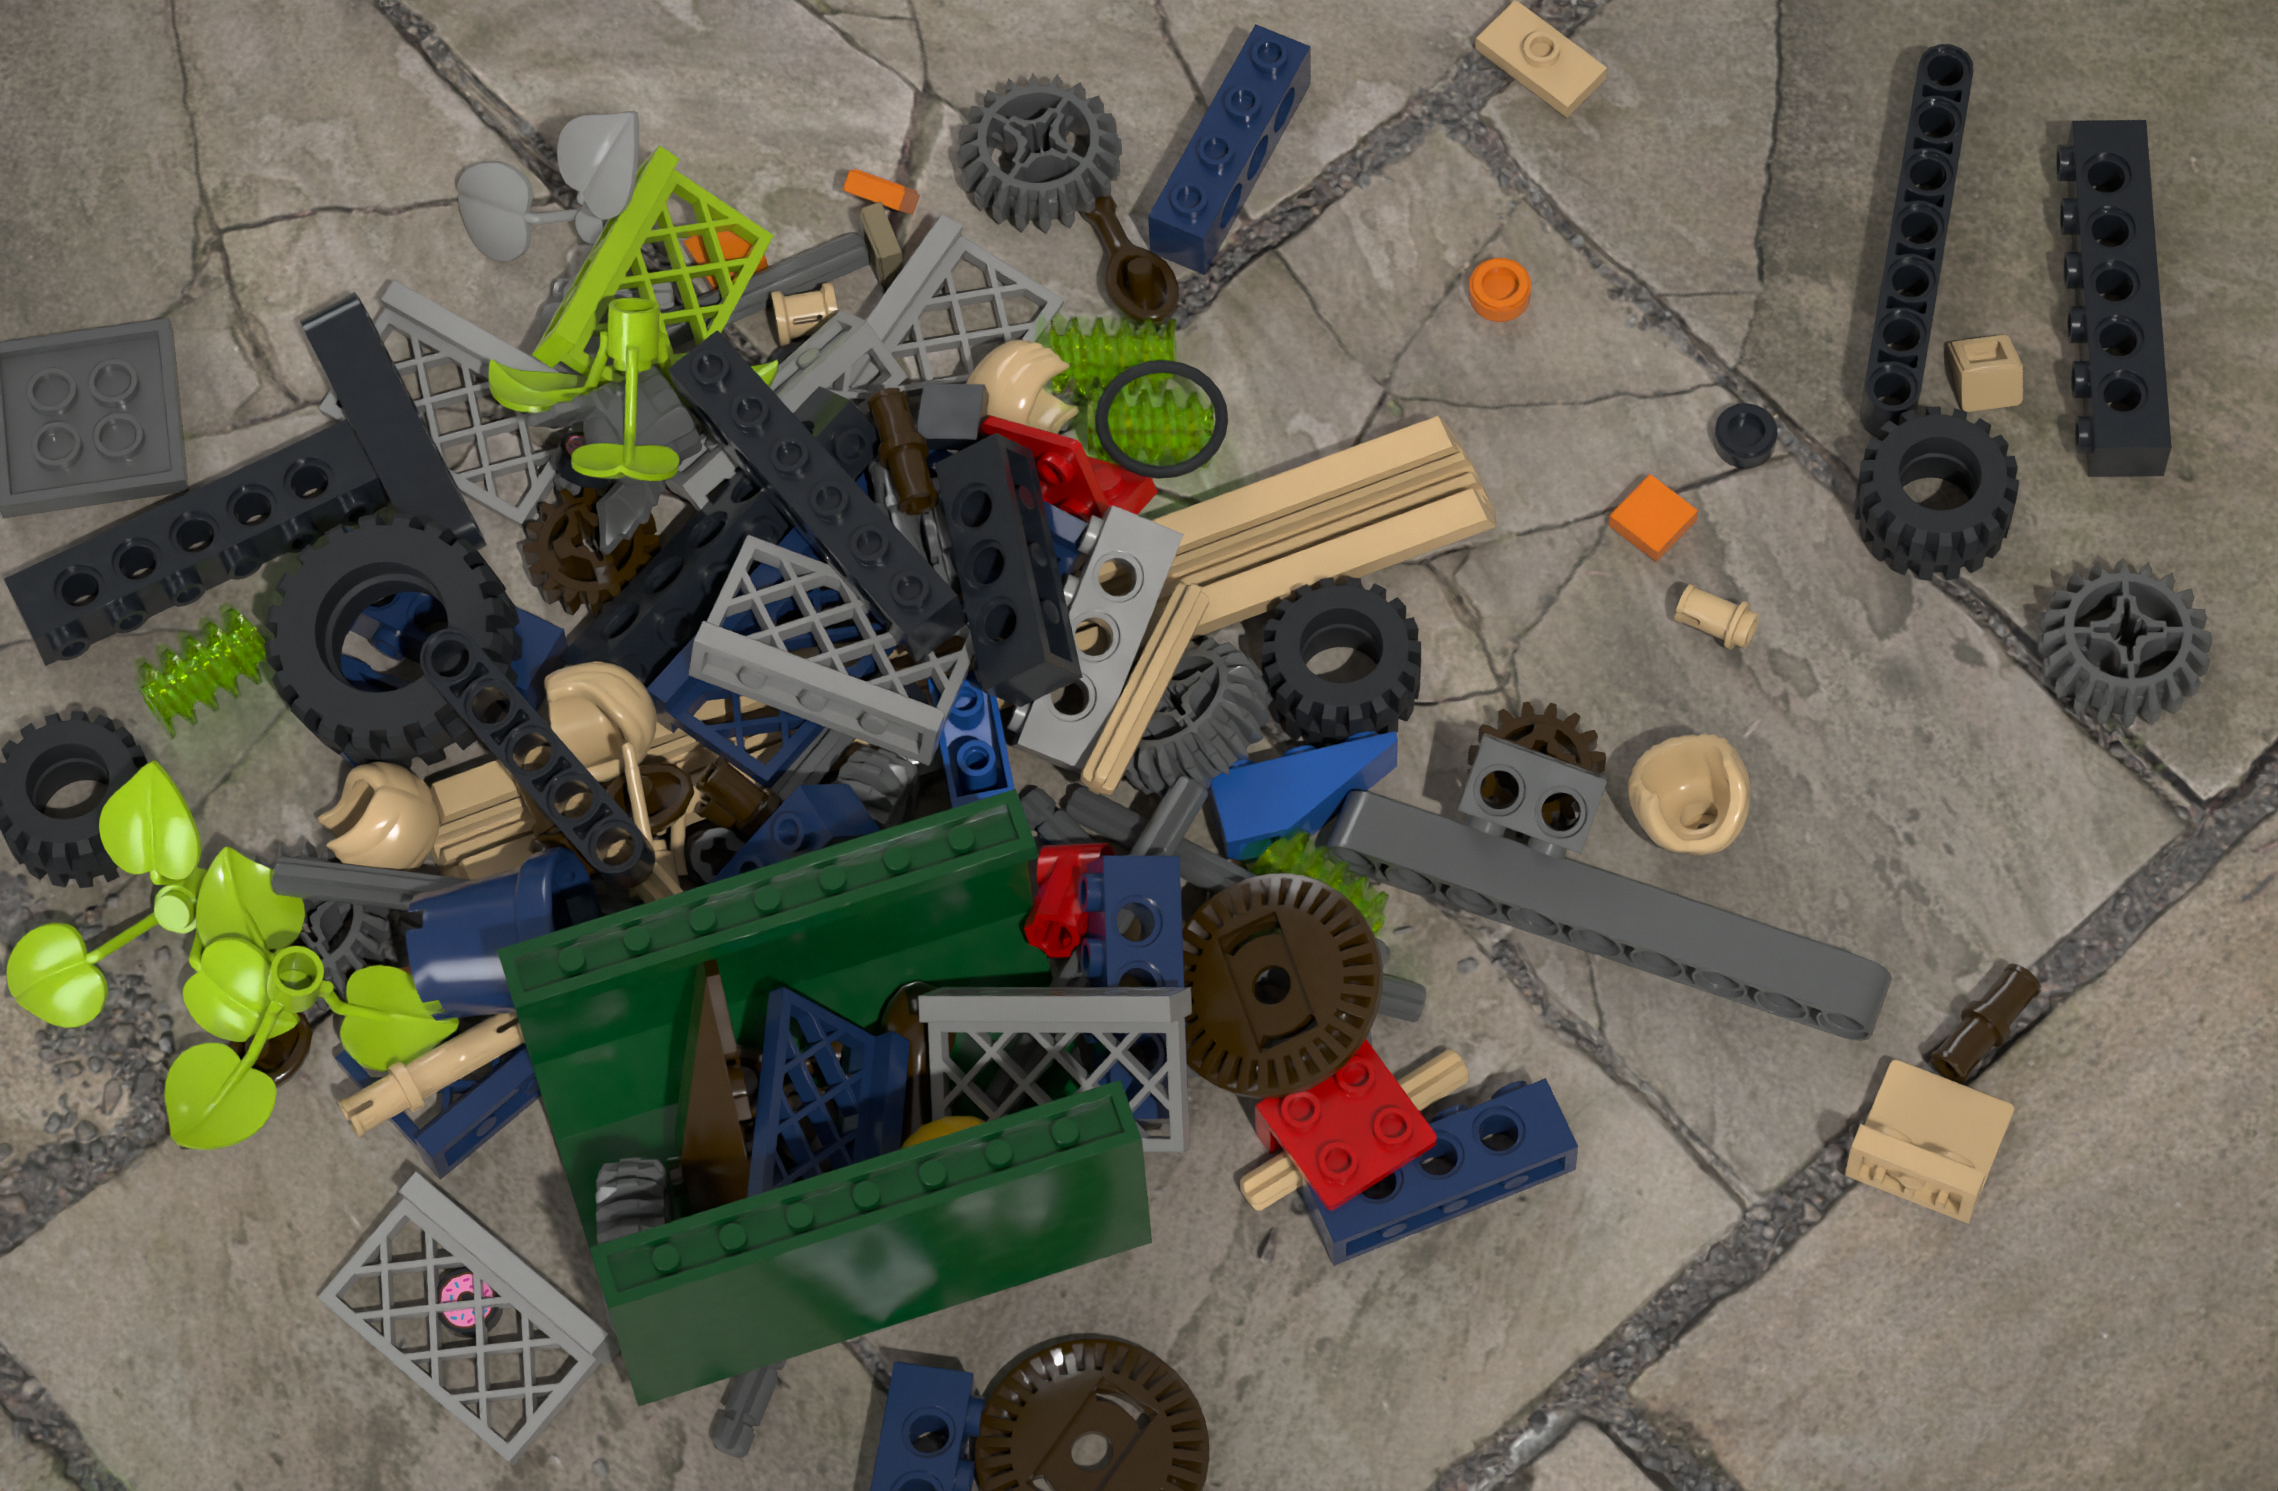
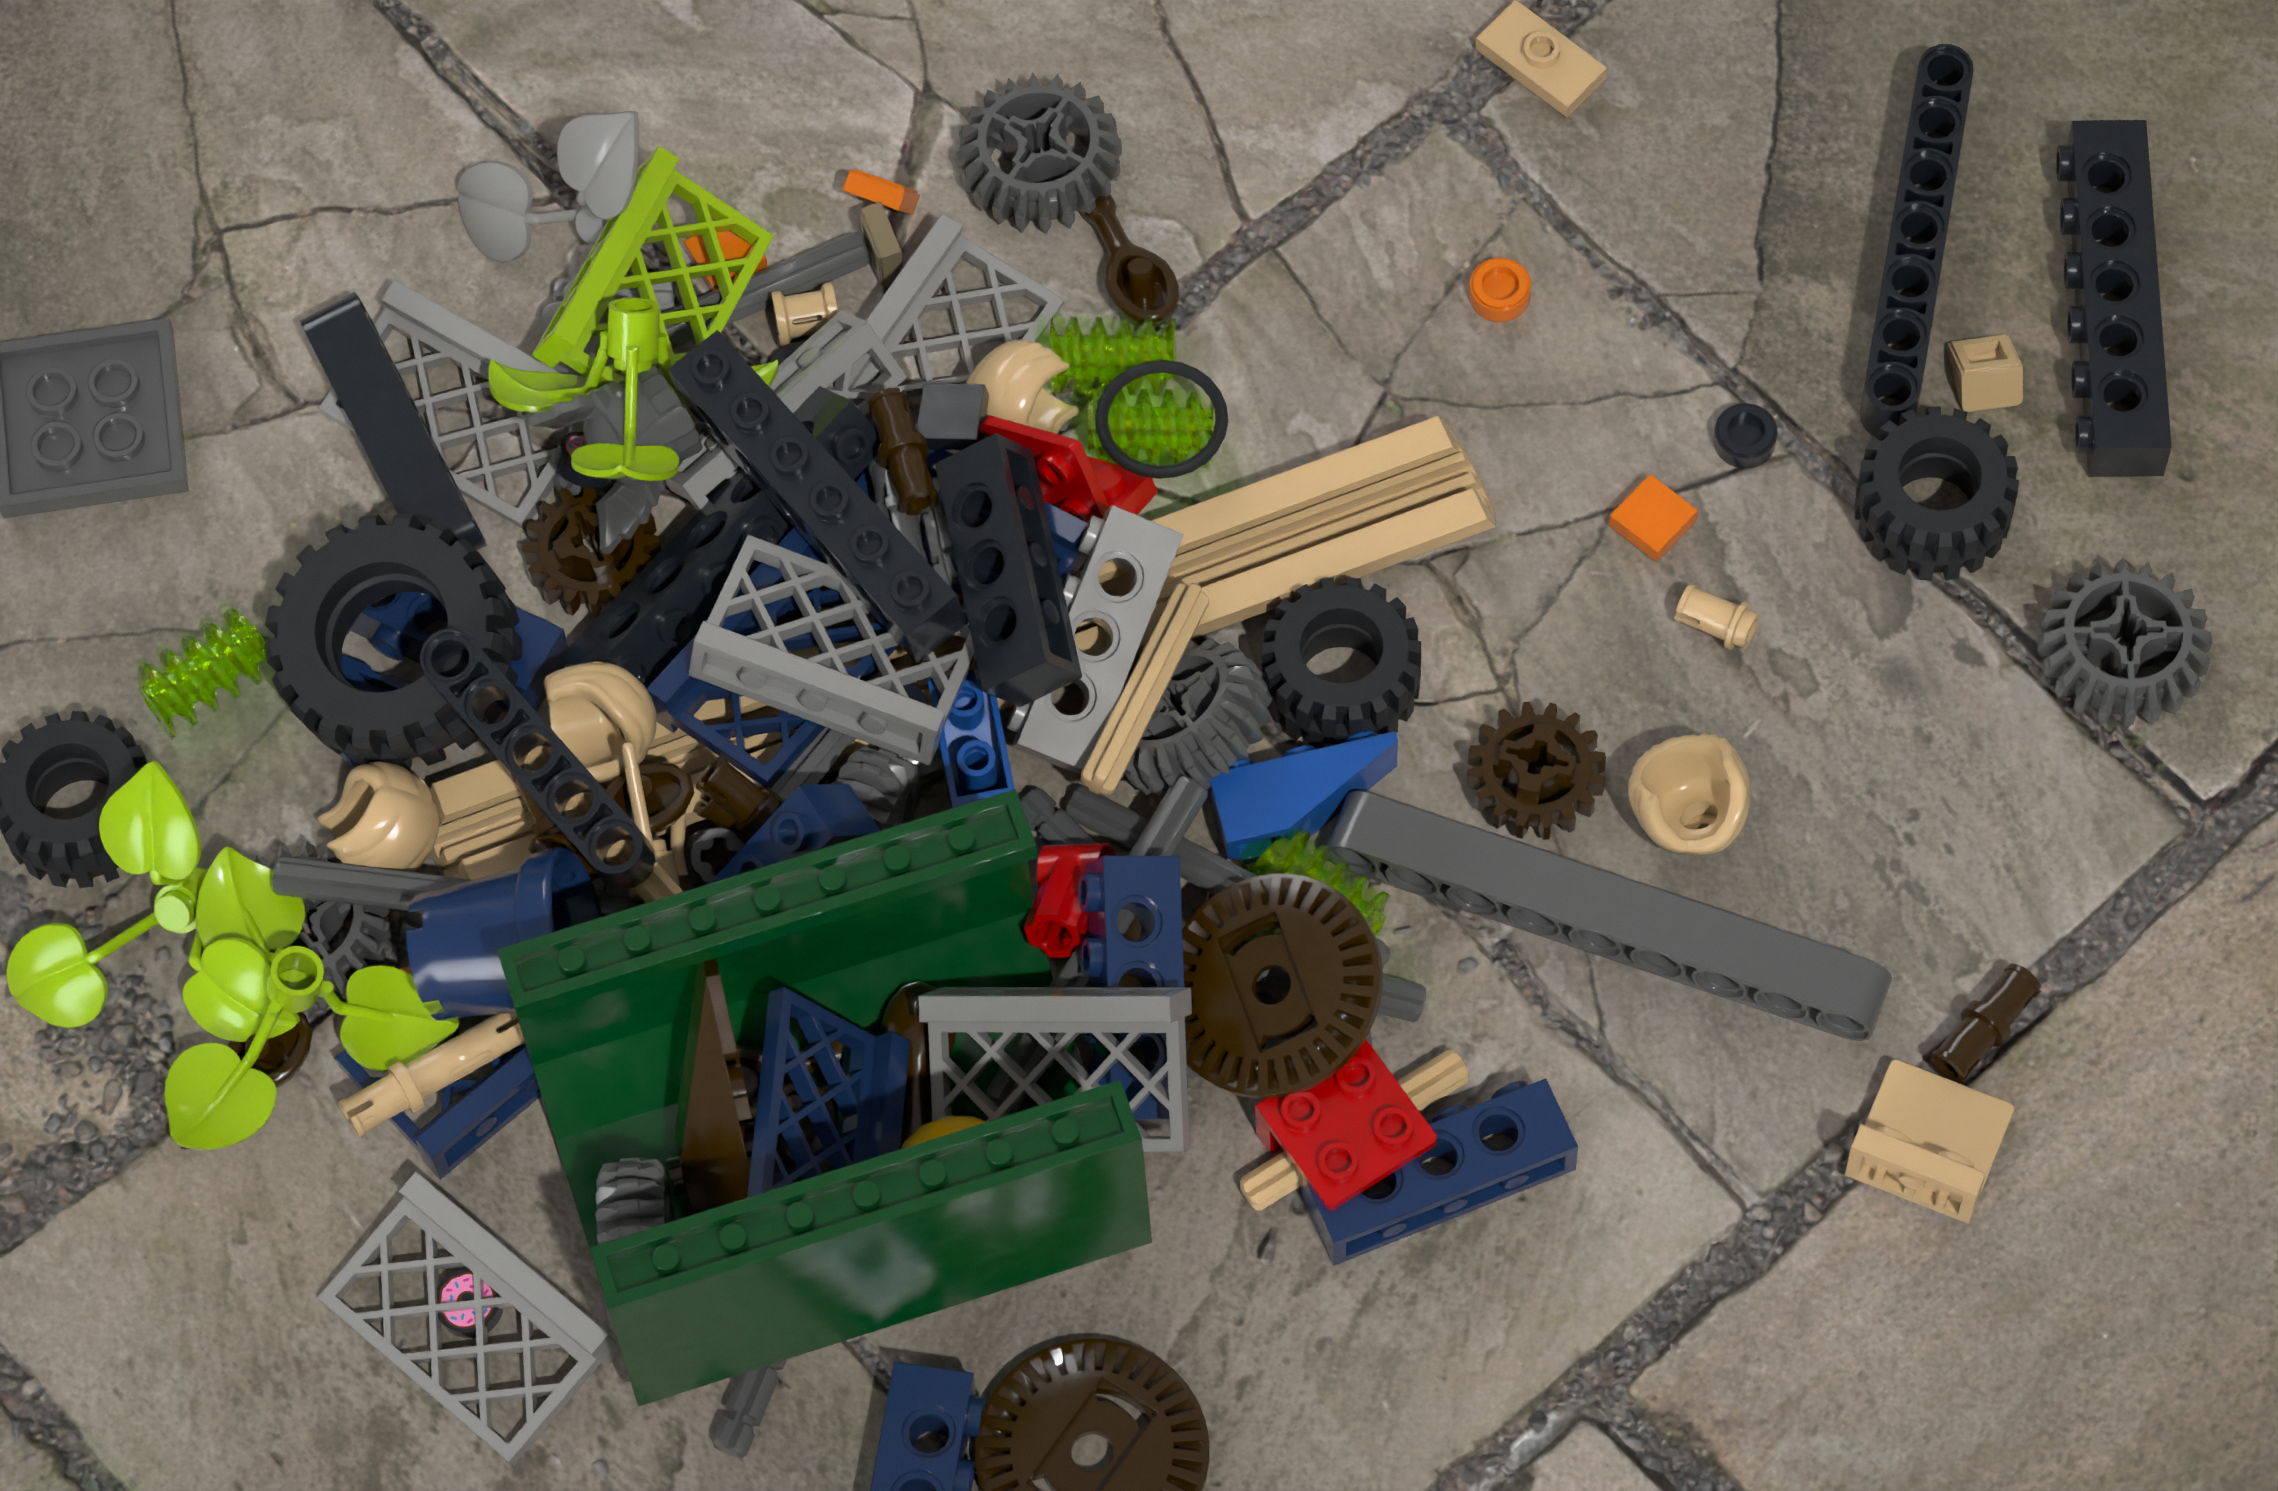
black brick [4,419,387,666] -> none
dark blue brick [1148,24,1311,275] -> none
dark grey brick [1458,733,1607,859] -> none

